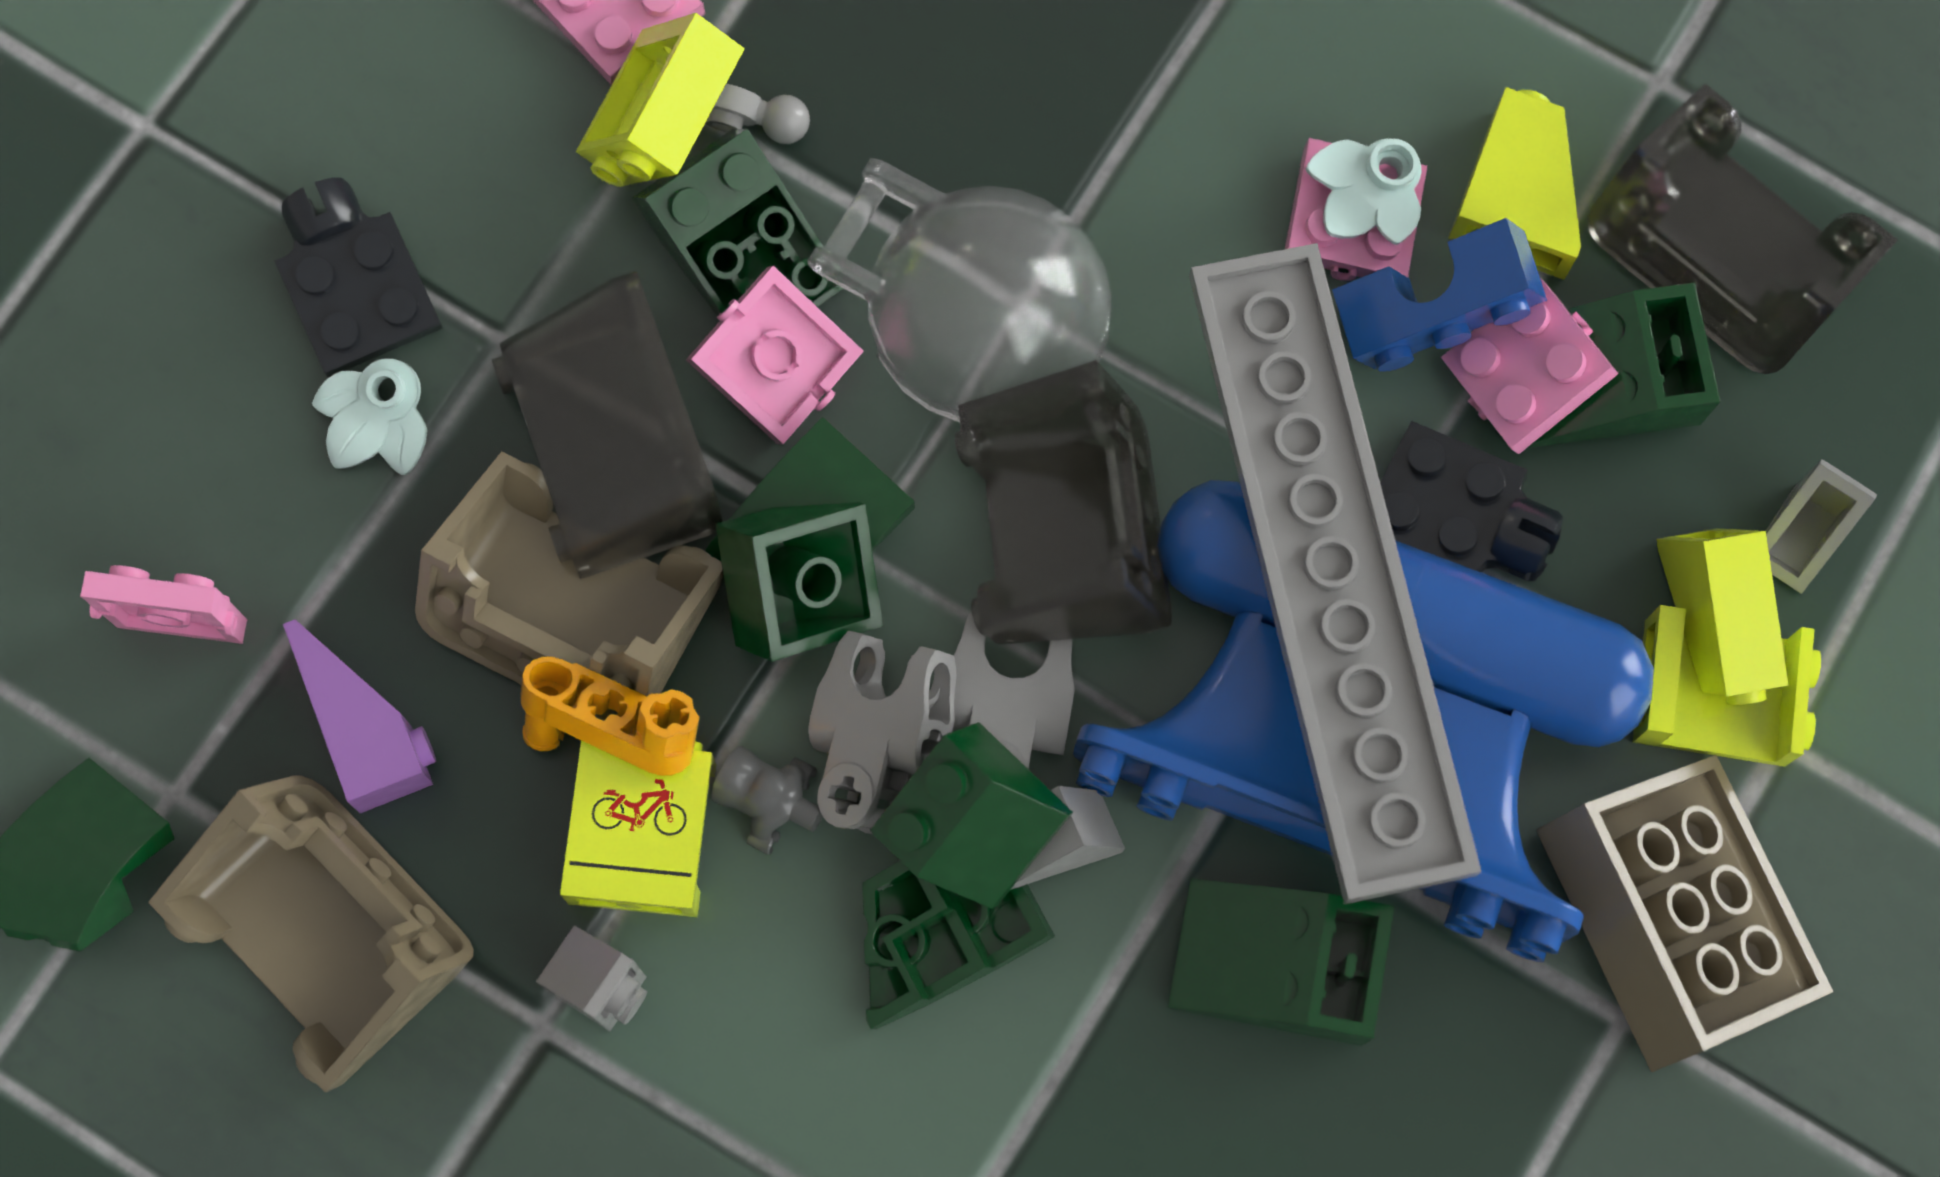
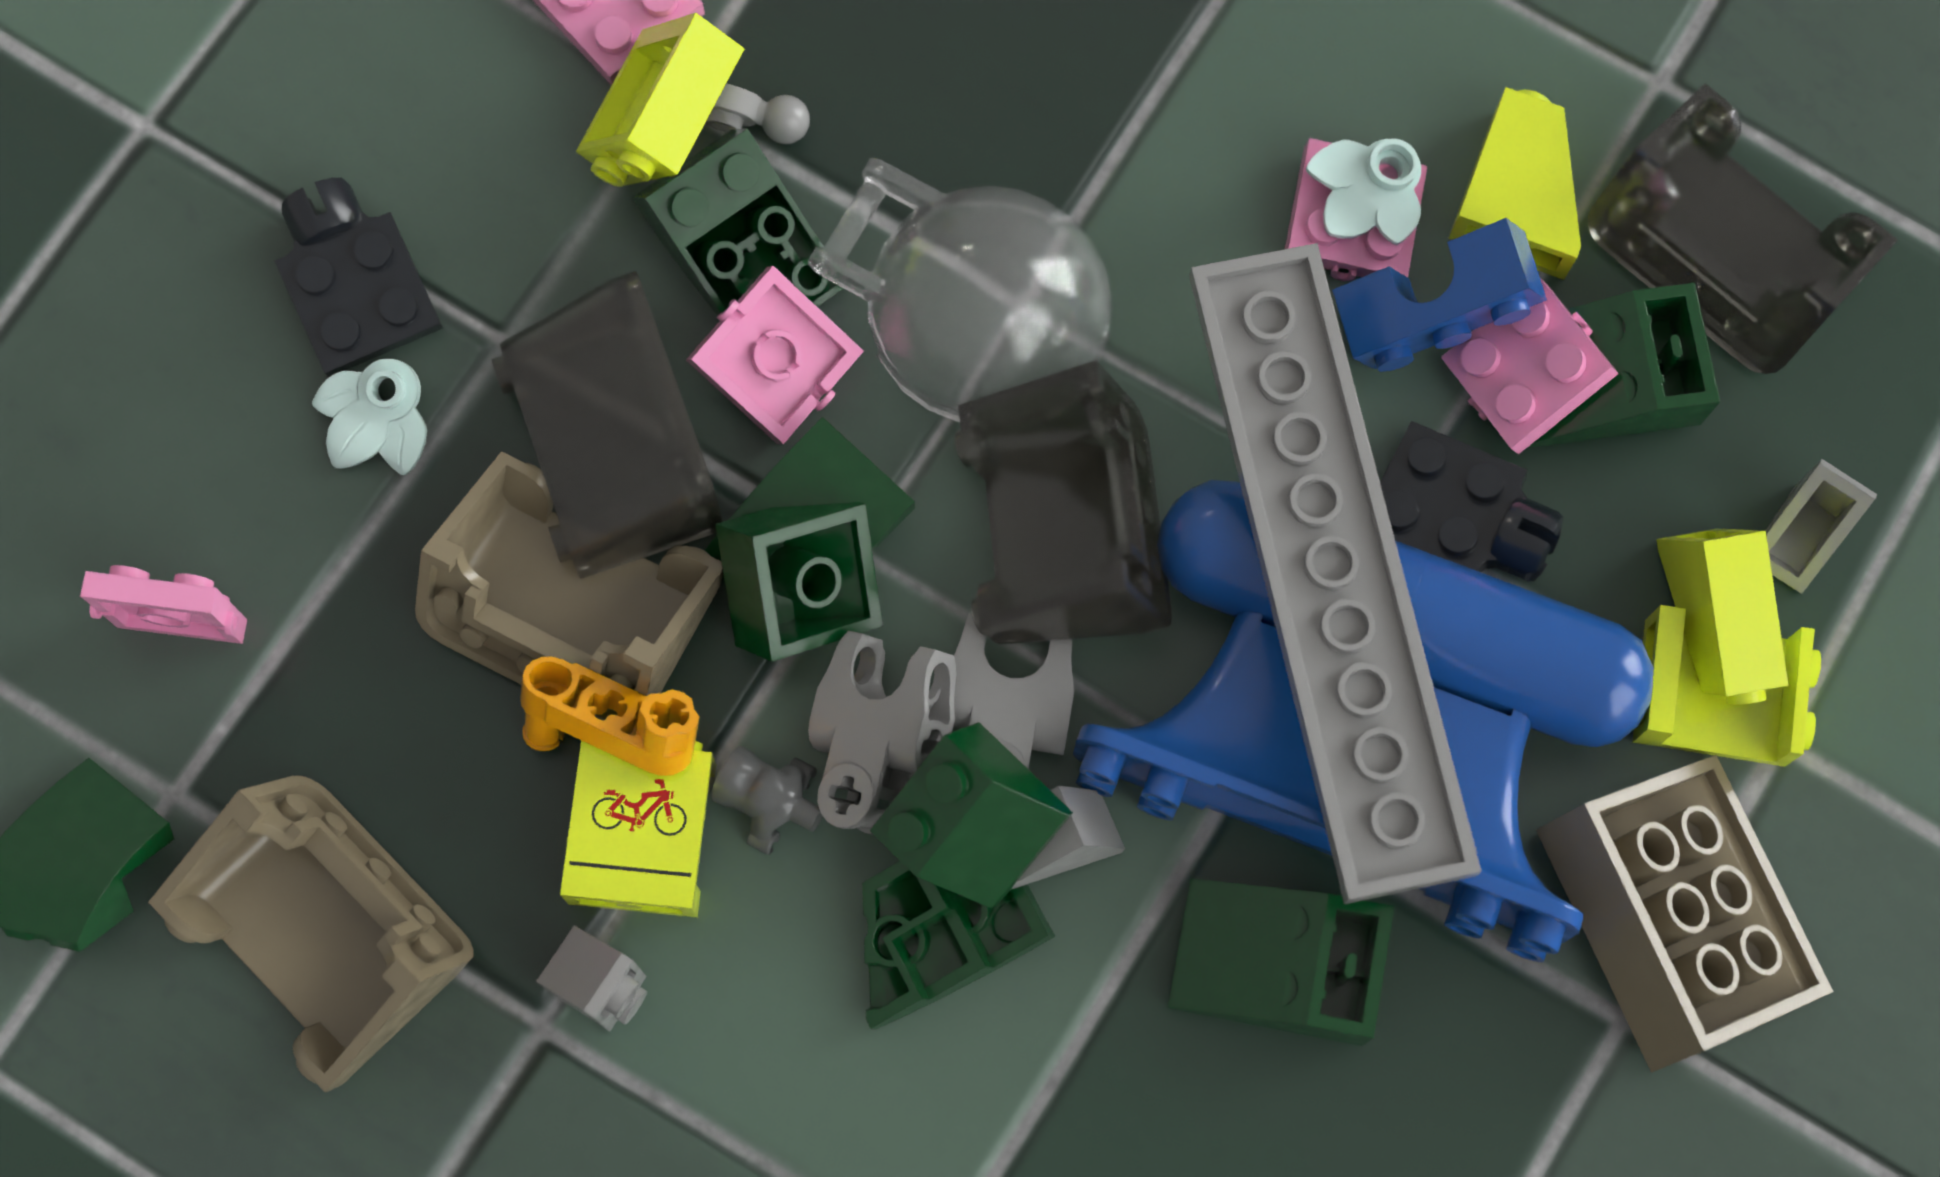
medium lavender slope [283,620,437,813] -> none

